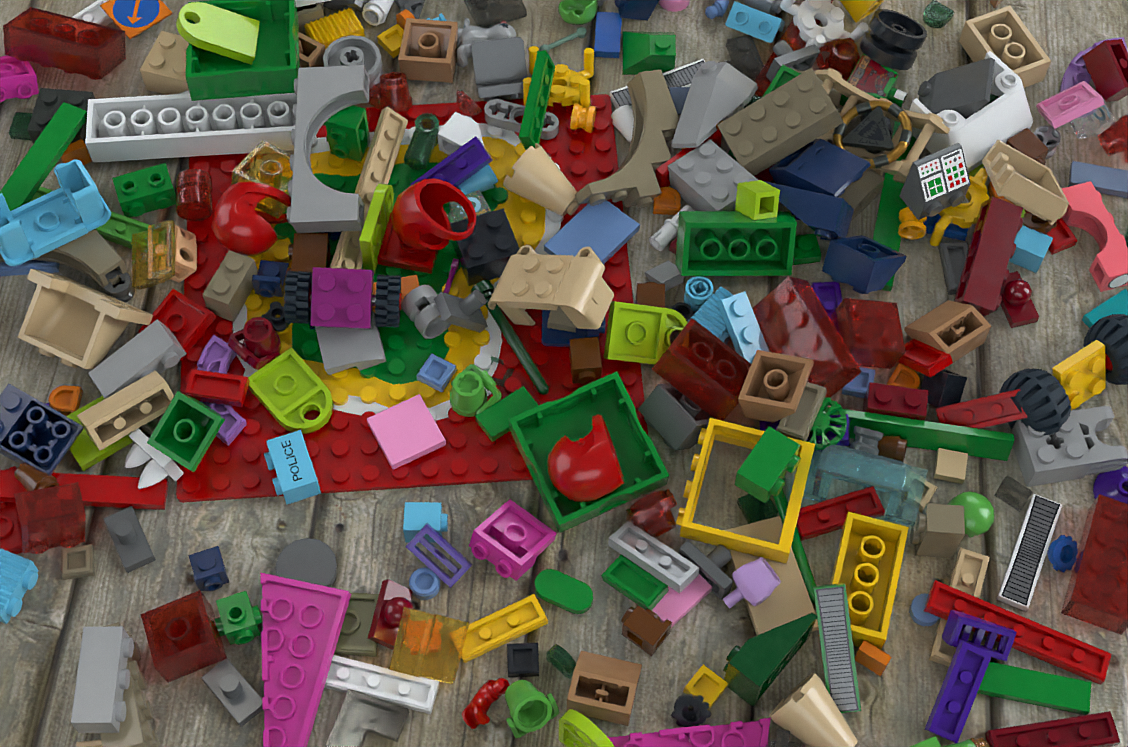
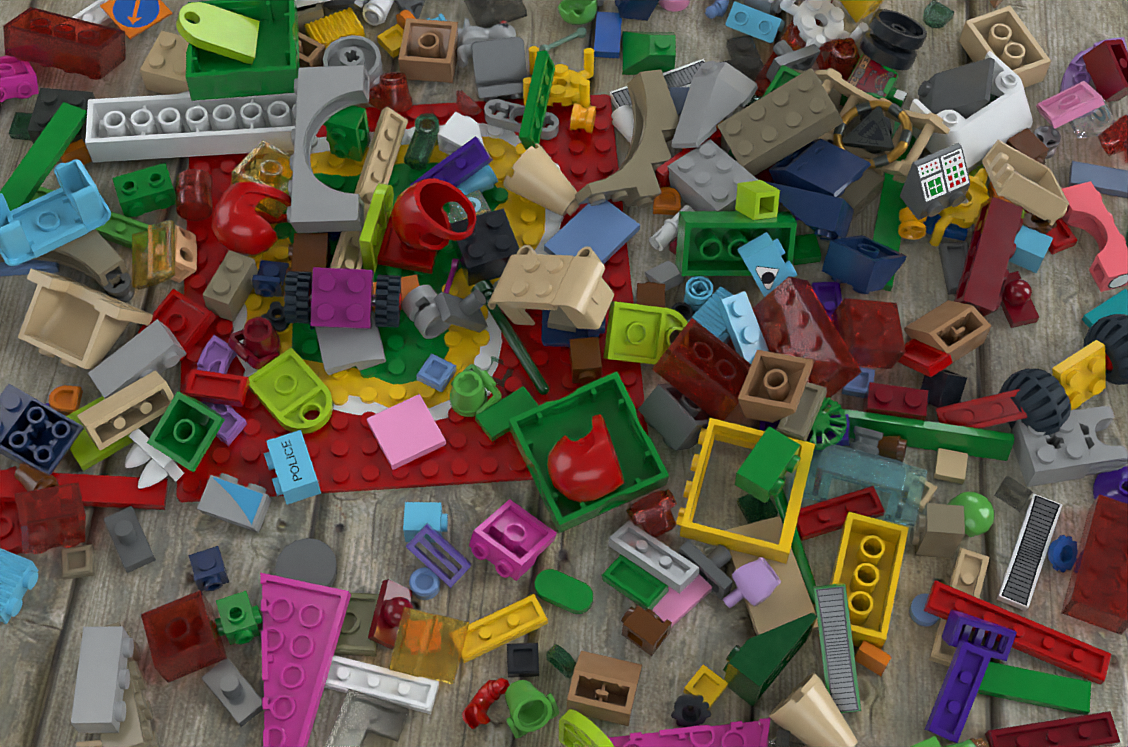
orange tile [886,363,920,389] -> none
none -> light grey brick [197,473,272,533]
none -> medium azure brick [737,232,798,304]

